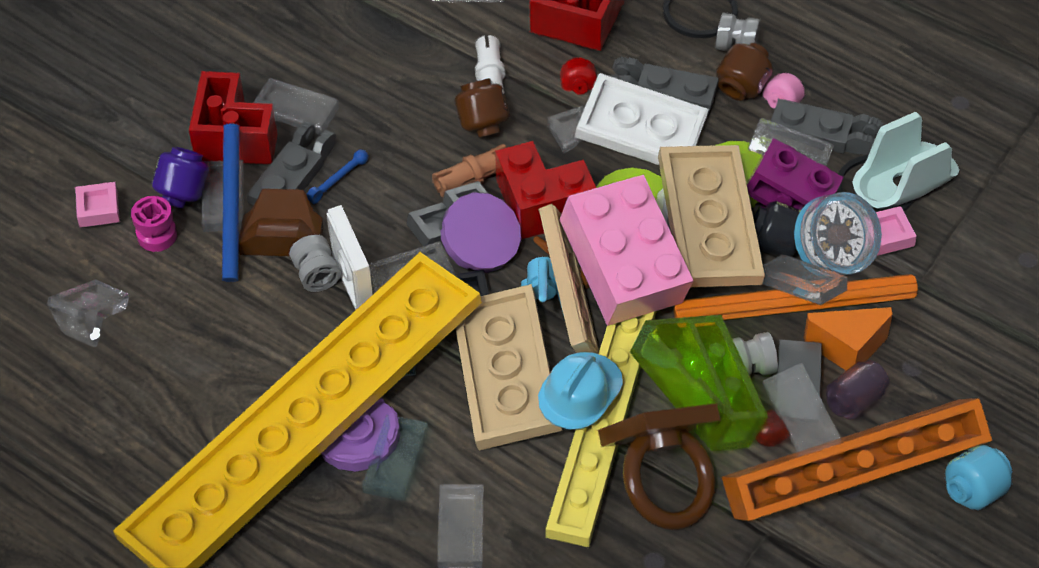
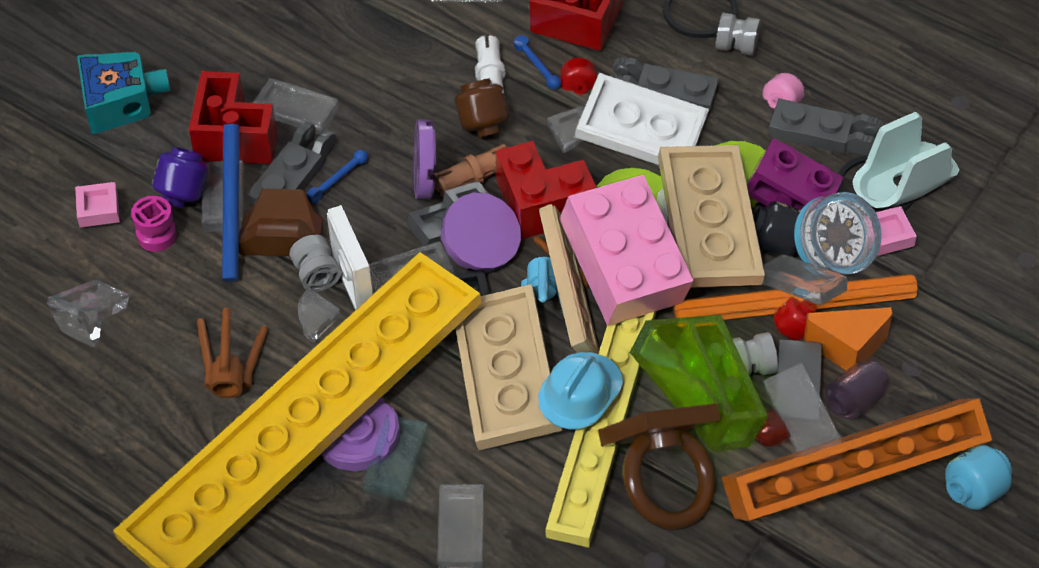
reddish brown head [716,43,773,101] -> none
clear tile [748,118,834,166] -> none
none -> teal torso [77,52,170,134]
none -> dark orange plant [197,307,268,398]
none -> clear tile [298,288,340,343]
none -> medium lavender tile [413,120,436,199]
none -> blue hinge [514,35,562,90]
none -> red piece [774,297,817,340]

